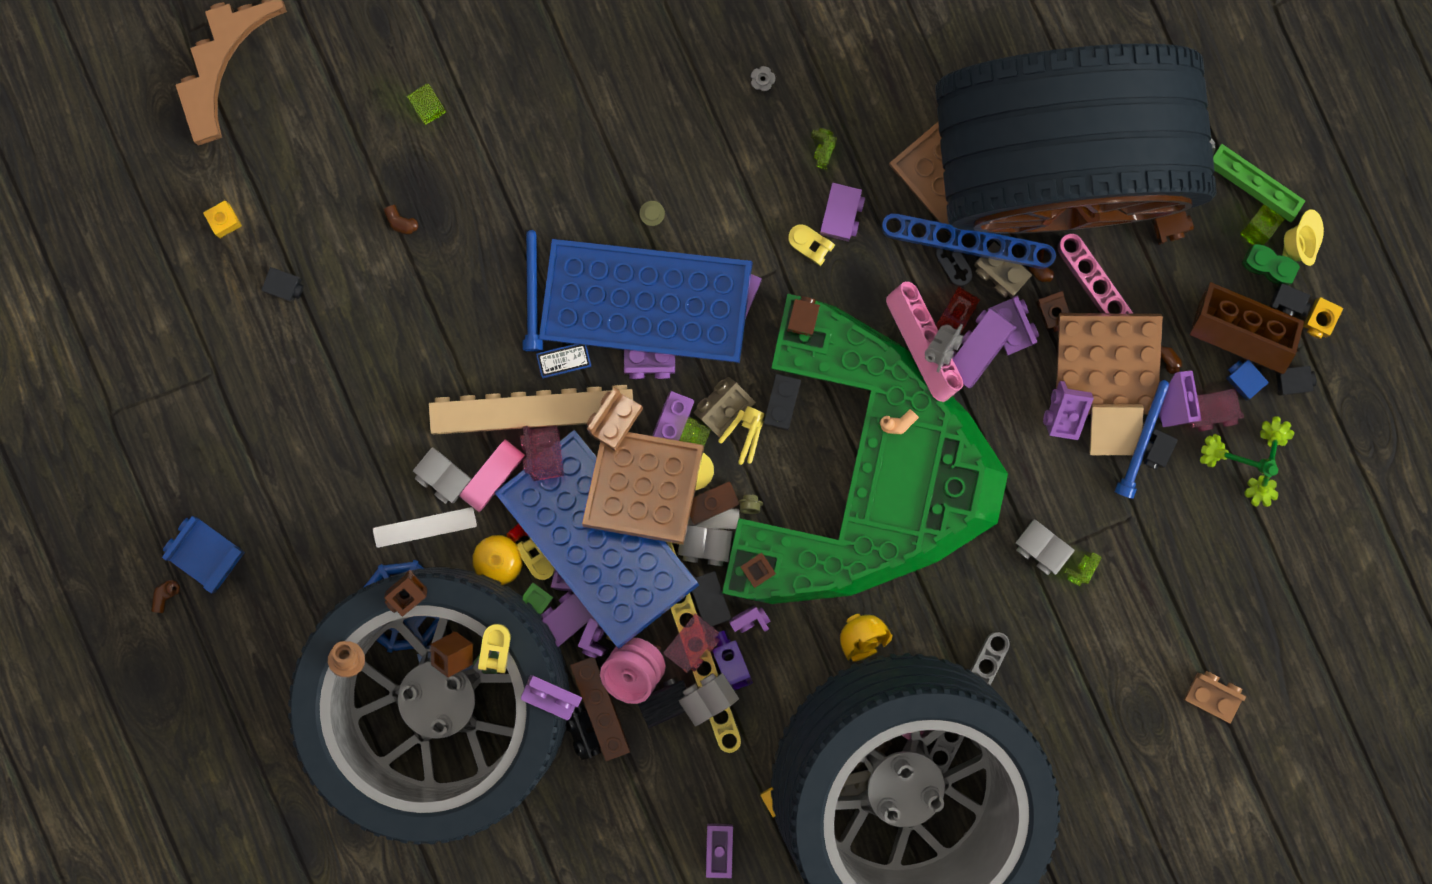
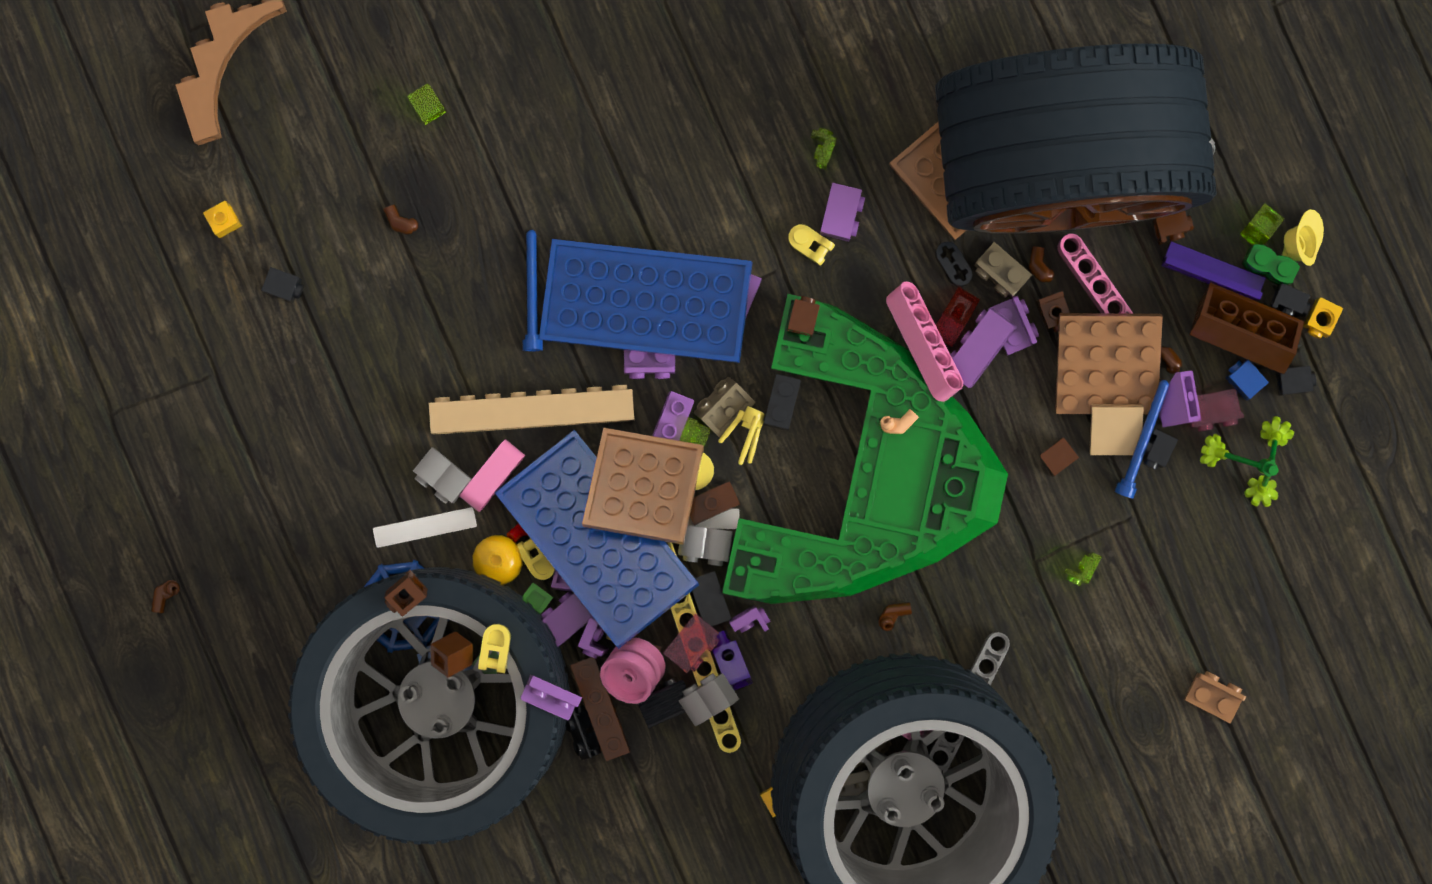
blue panel [162,516,245,593] -> none
medium nougat piece [328,641,365,677] -> none
clear pink bracket [520,425,564,481] -> none
tile [536,344,592,379] -> none
bracket [587,387,643,451] -> none
olive plate [640,201,665,226] -> none
medium lavender brick [706,824,733,878] -> none
olive plate [738,495,763,514] -> none
reddish brown brick [740,552,776,588] -> none
light grey plate [751,66,775,91] -> none
yellow cylinder [840,614,892,661] -> none
blue beam [882,214,1056,269] -> none
light grey hinge [925,324,963,372] -> none
light grey brick [1015,519,1075,575] -> none
medium lavender bracket [1043,381,1094,440] -> none
bright green plate [1213,144,1305,222] -> none
none -> reddish brown arm [878,602,912,631]
none -> reddish brown panel [1040,437,1079,477]
none -> dark purple fence [1161,241,1266,301]

